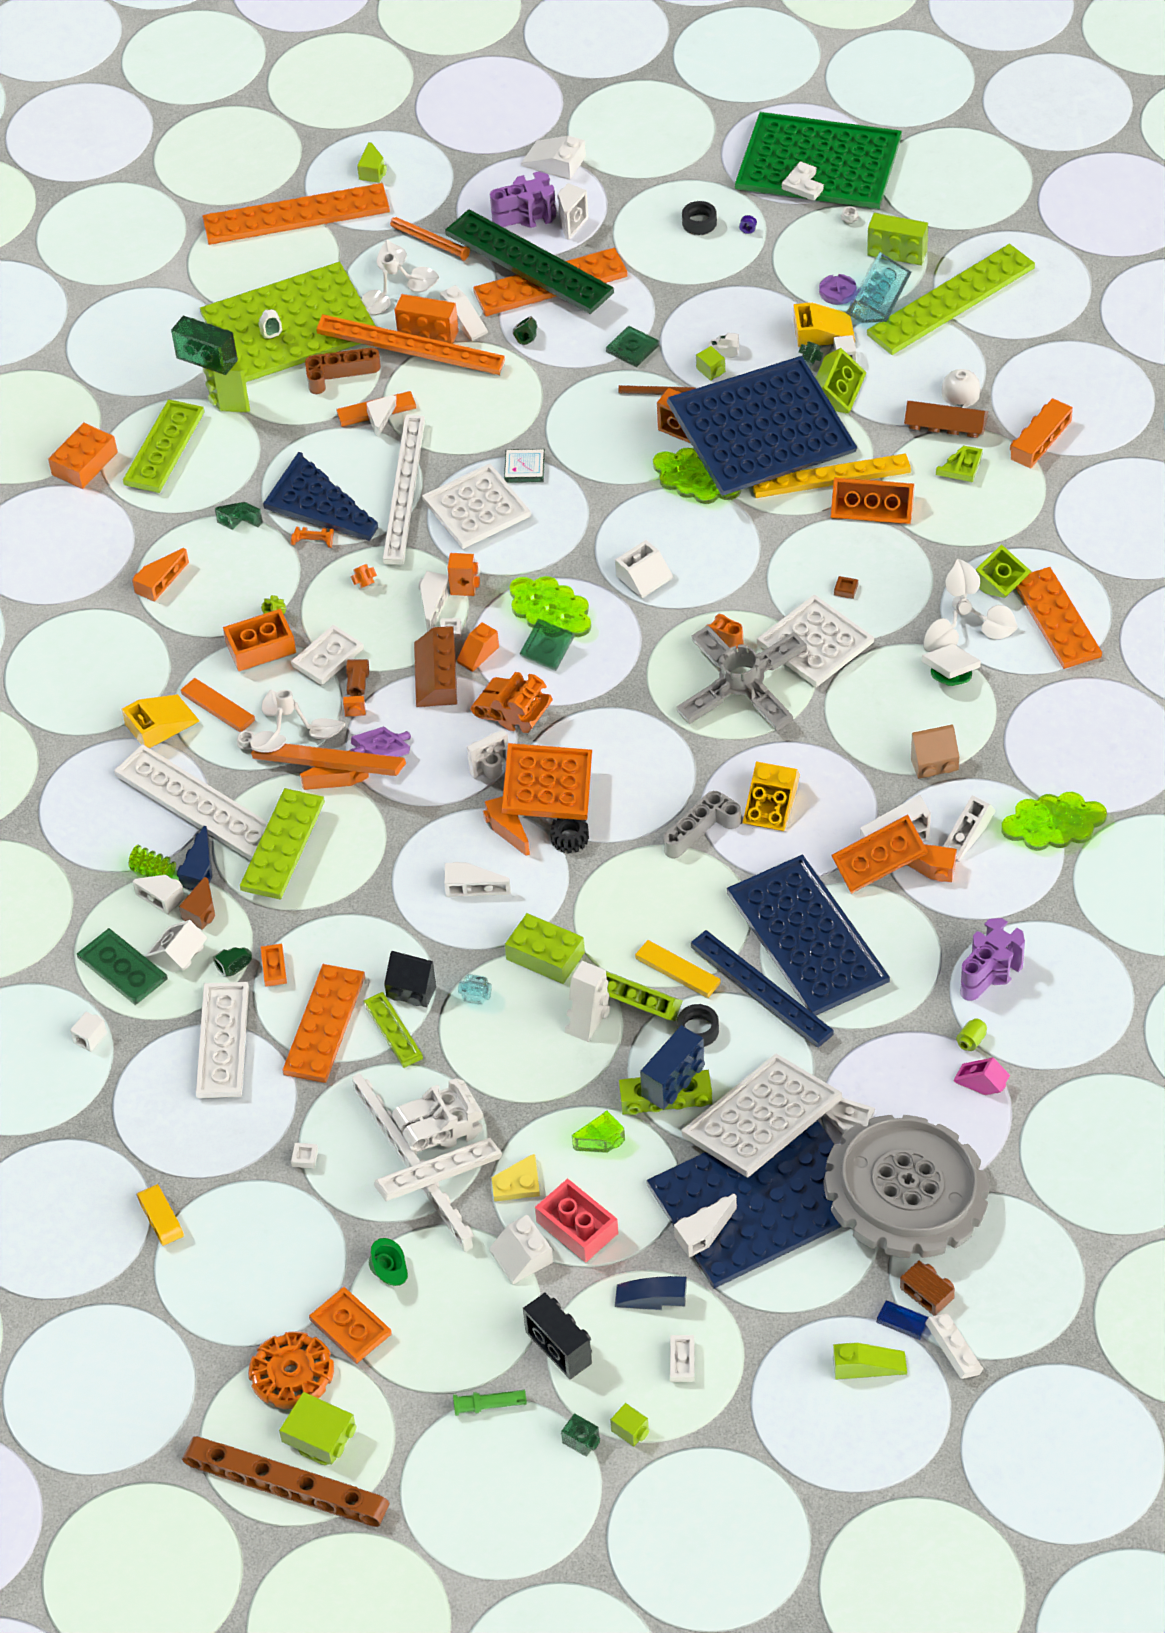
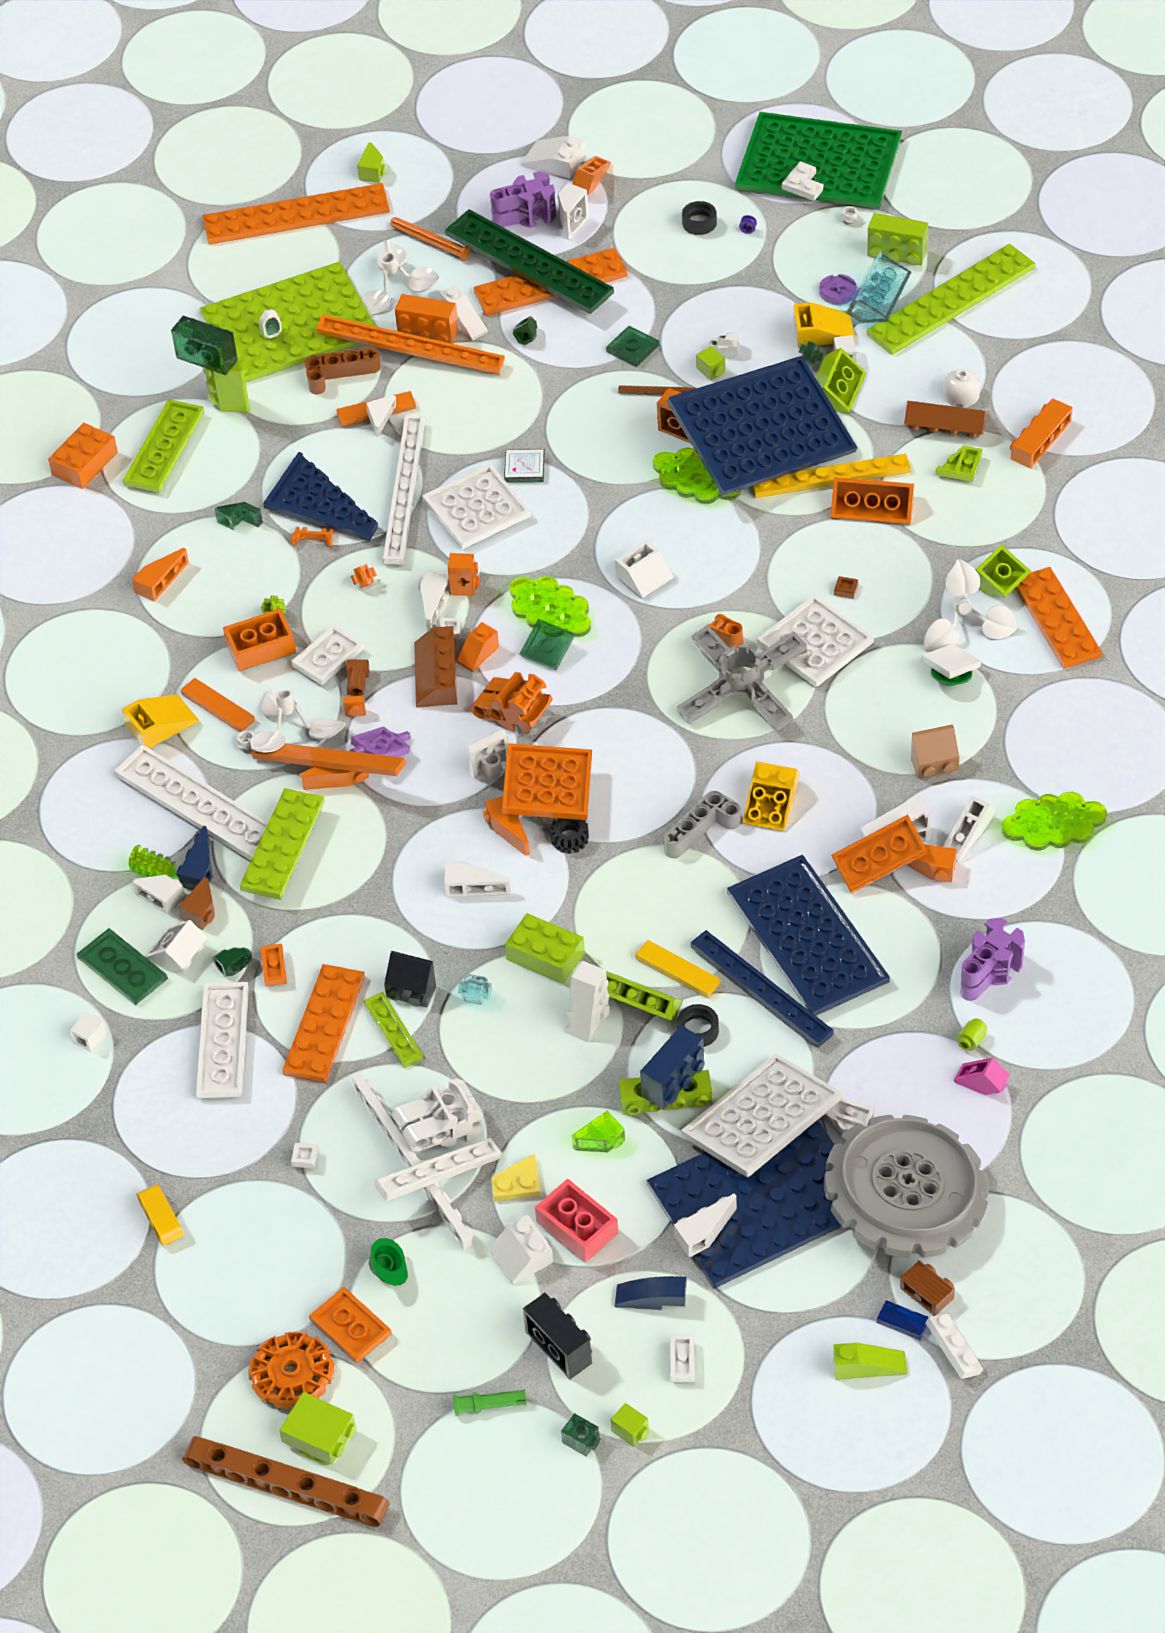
none -> orange slope [573,155,612,196]

